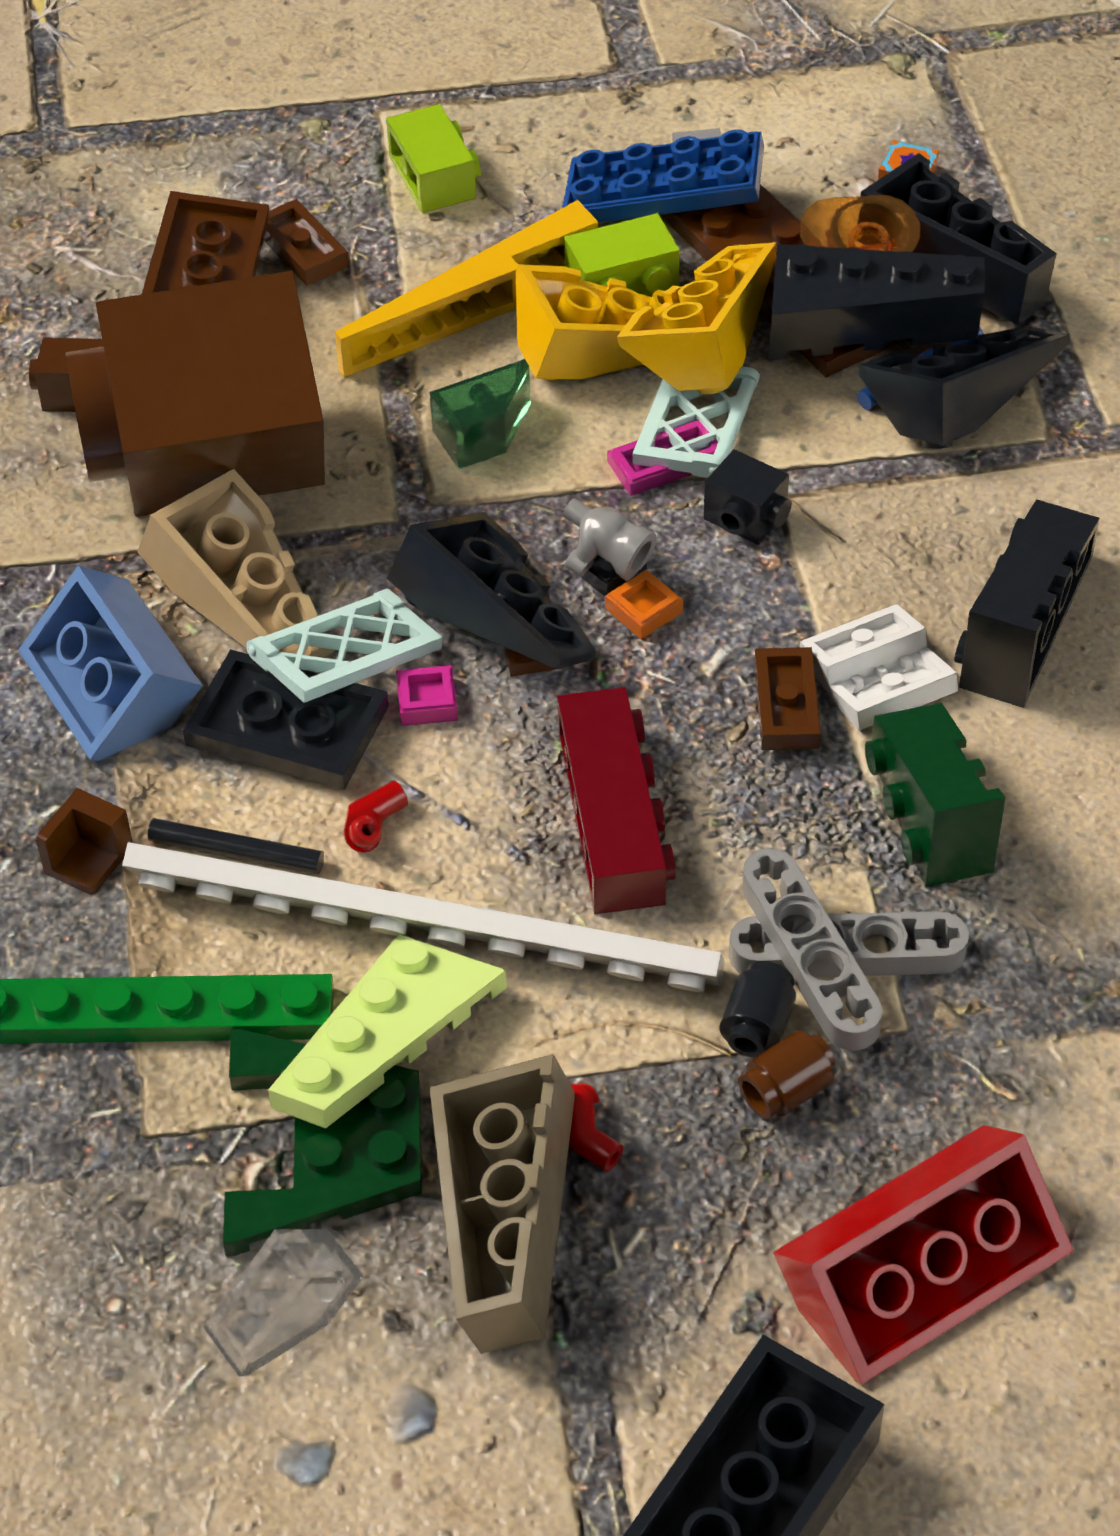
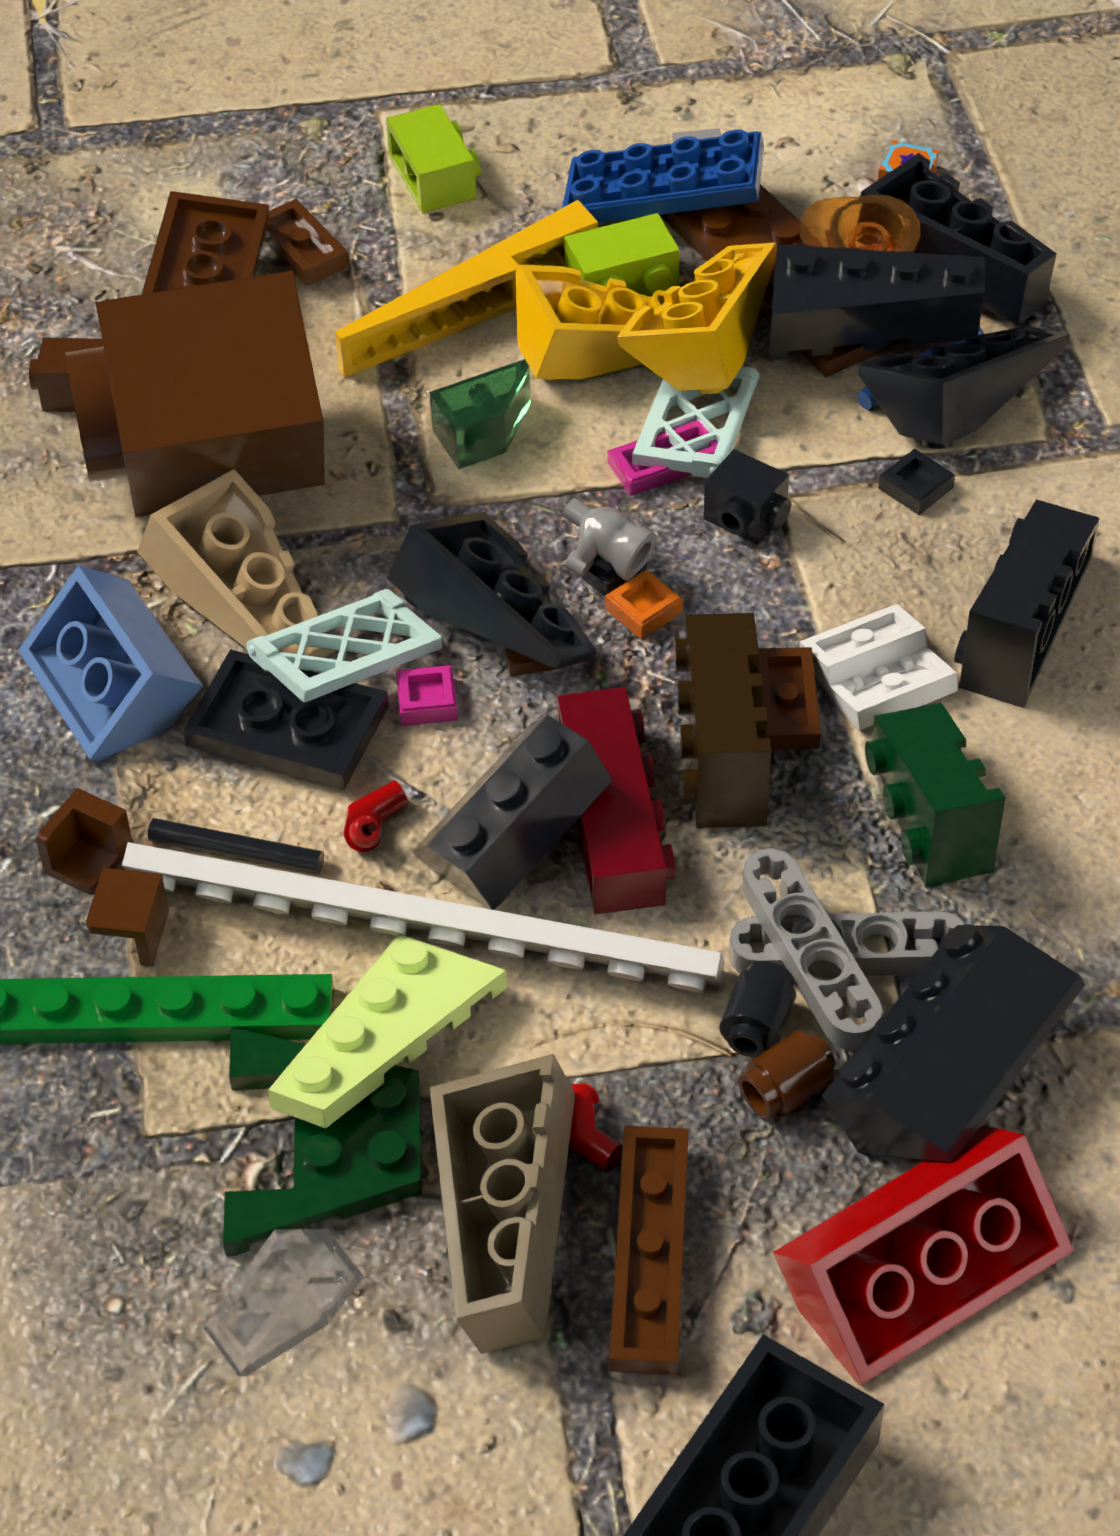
none -> reddish brown panel [86,868,169,966]
none -> black slope [412,715,613,910]
none -> reddish brown plate [609,1126,689,1375]
none -> dark brown wedge [675,613,771,828]
none -> black slope [822,924,1085,1163]
none -> black tile [878,448,955,515]

